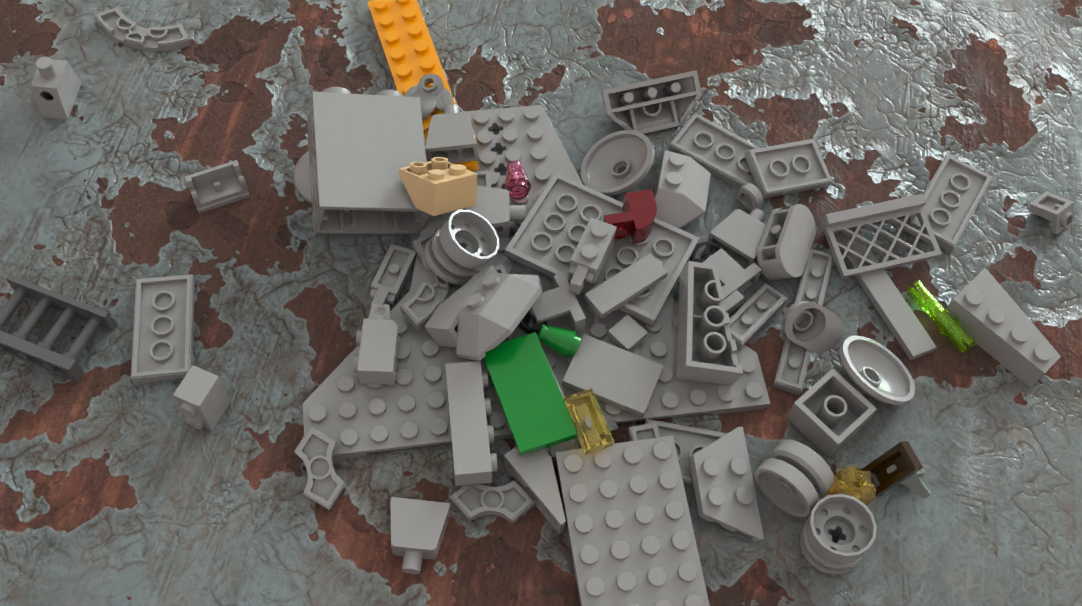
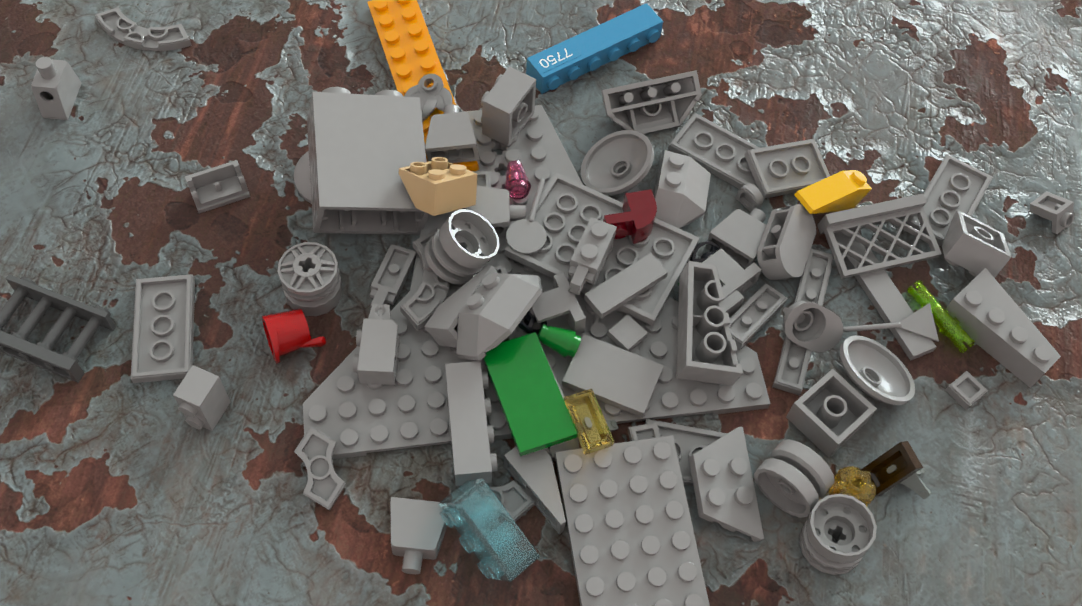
none -> red hat [262,309,326,364]
none -> light grey wheel [277,242,343,316]
none -> clear light blue brick [438,478,540,582]
none -> light grey brick [481,66,536,147]
none -> light grey piece [506,178,547,255]
none -> dark azure brick [526,3,663,94]
none -> yellow slope [794,170,872,214]
none -> light grey piece [843,303,939,342]
none -> light grey slope [942,210,1011,278]
none -> light grey tile [945,371,988,410]

